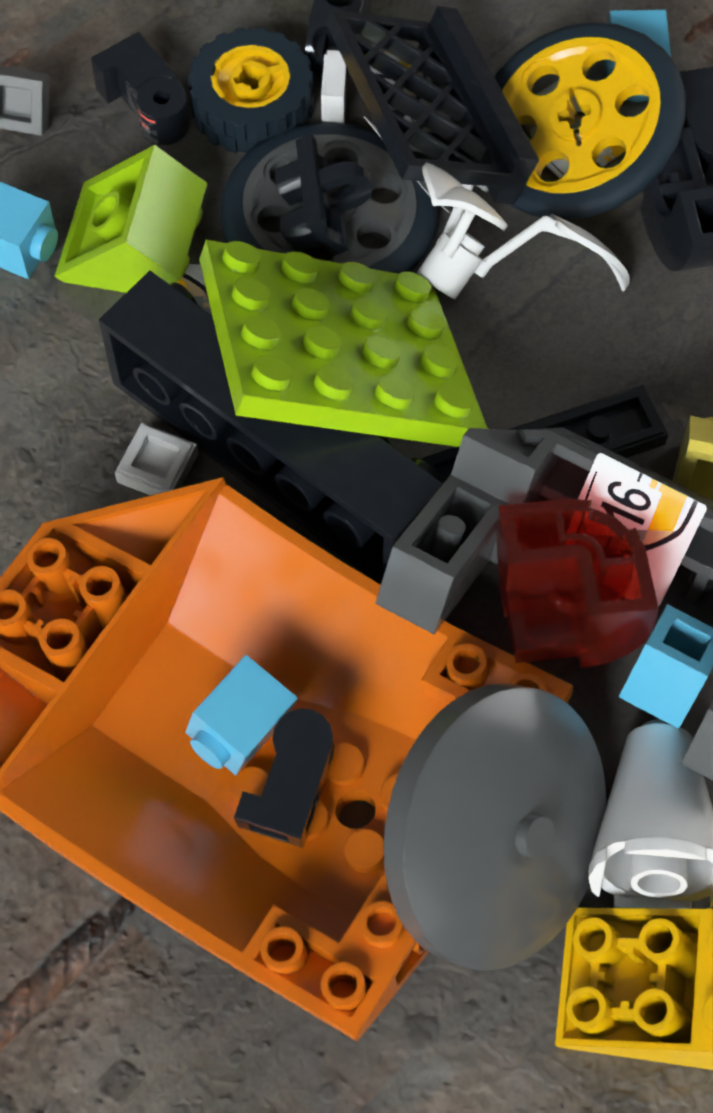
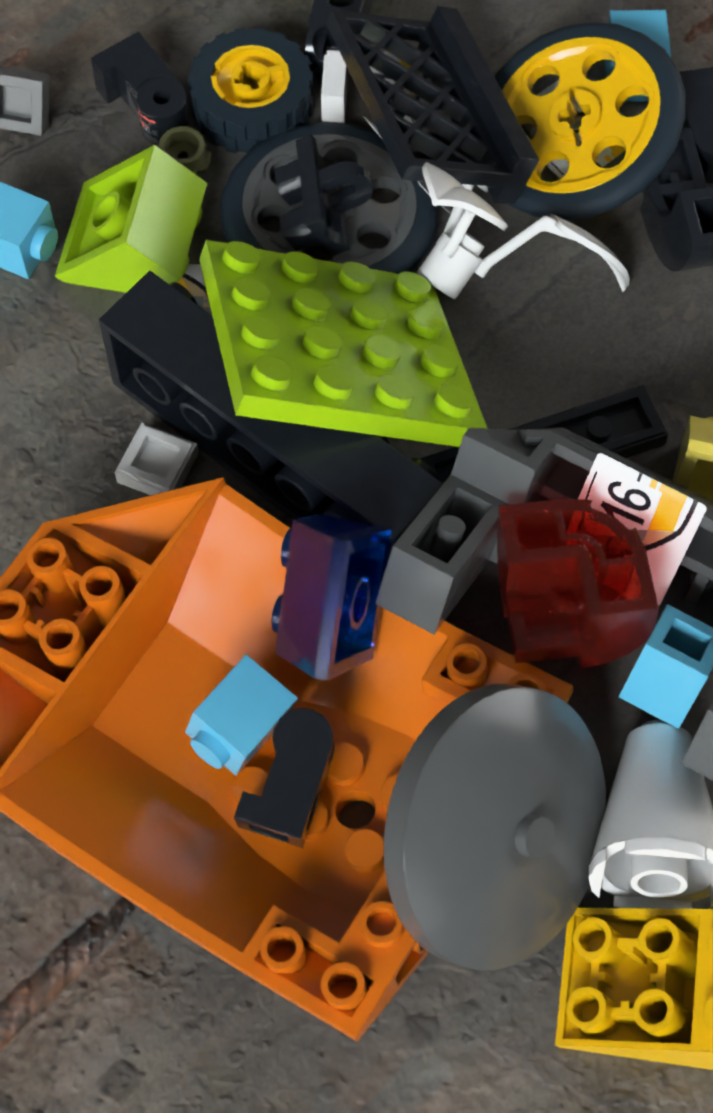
none -> olive plate [159,126,211,175]
none -> clear blue slope [271,514,392,681]

